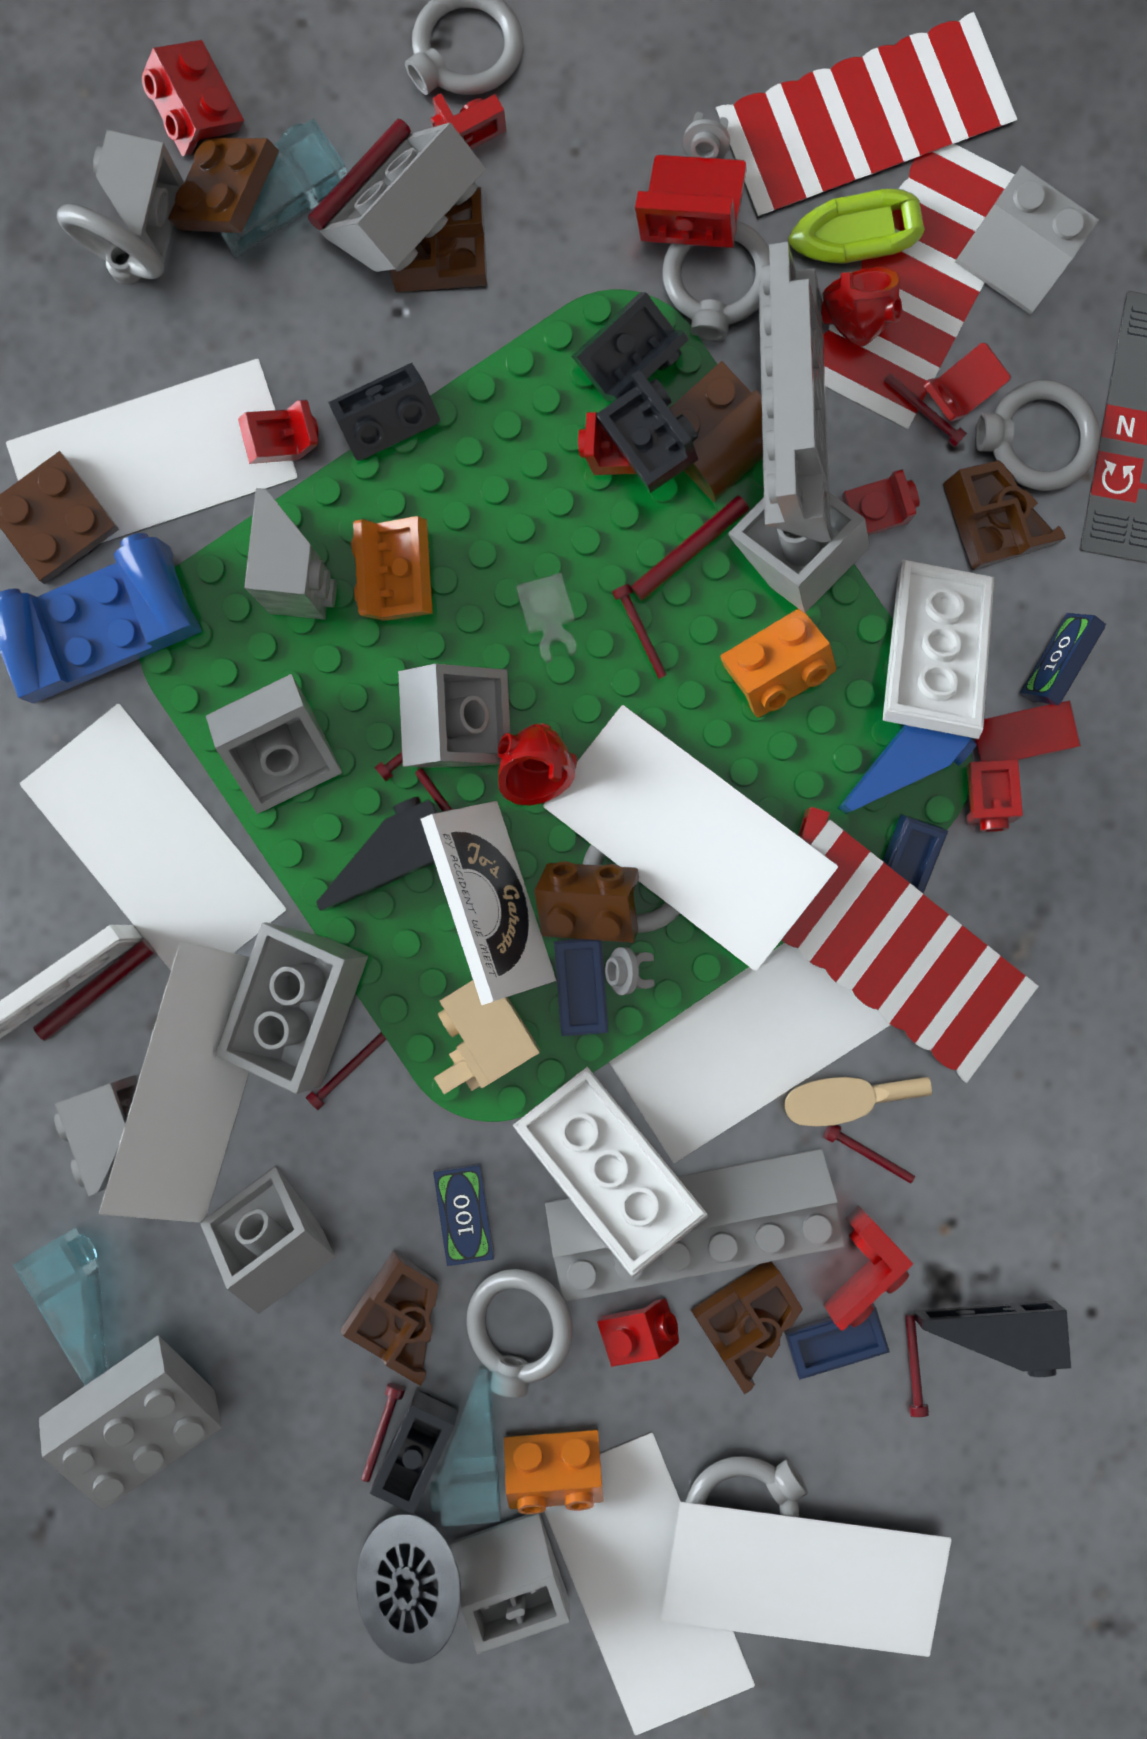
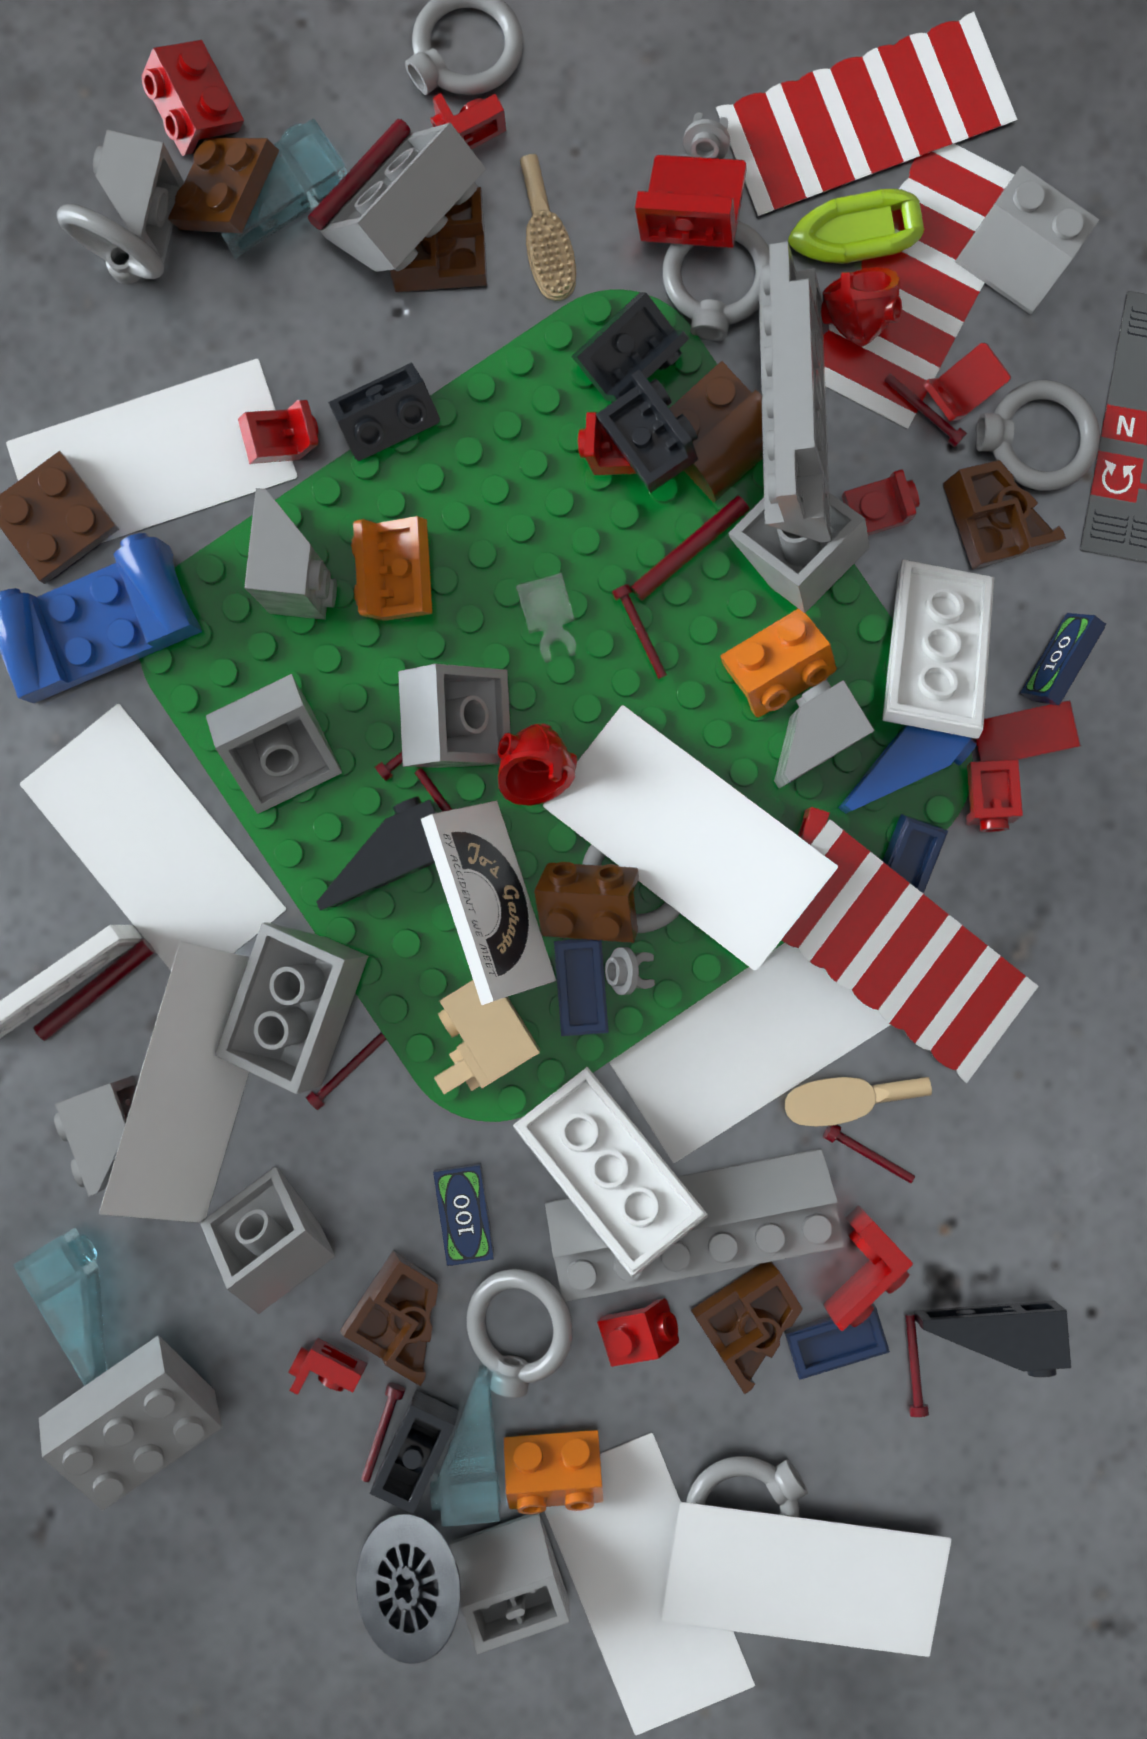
none -> red bracket [288,1338,368,1395]
none -> tan piece [520,154,576,301]
none -> light grey slope [774,680,874,789]

